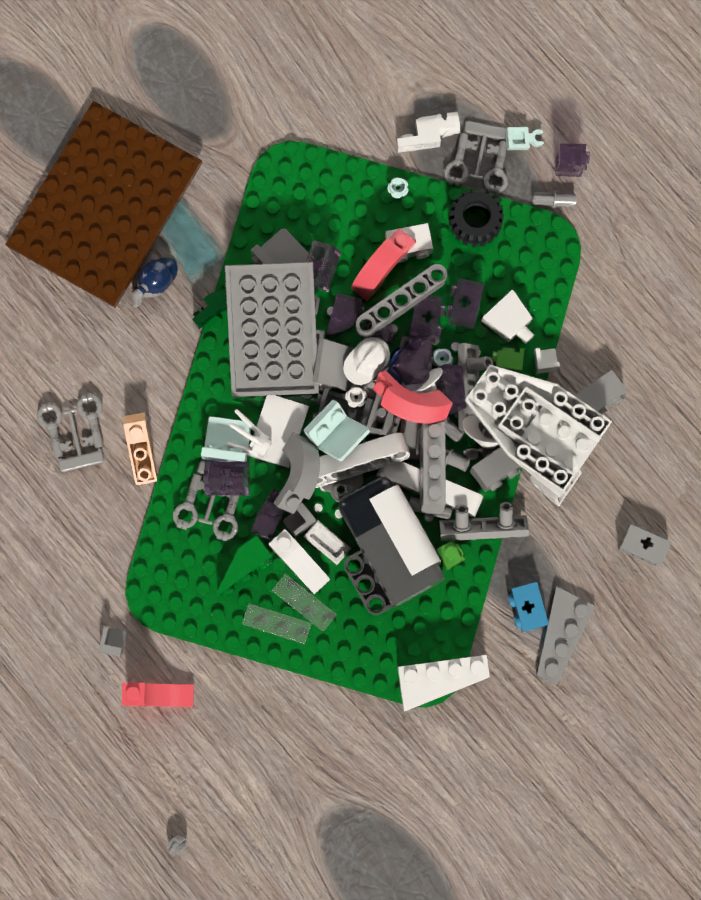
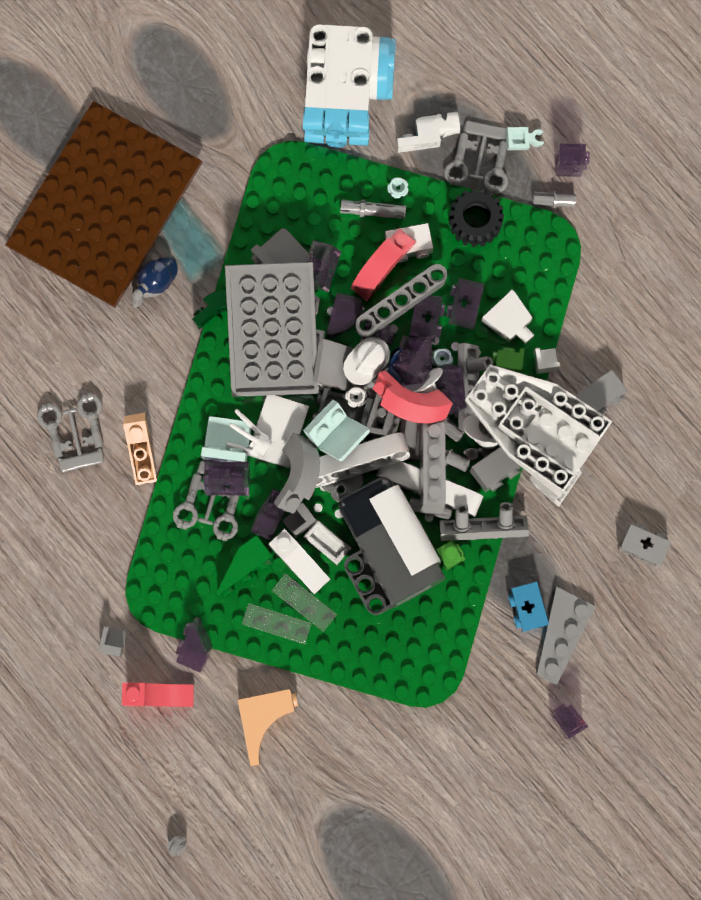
white wedge [398,655,490,712] -> none
none -> clear purple slope [176,617,213,672]
none -> light nougat arch [238,689,298,766]
none -> white piece [303,24,396,148]
none -> light grey pin [340,199,406,219]
none -> clear purple slope [551,703,588,739]

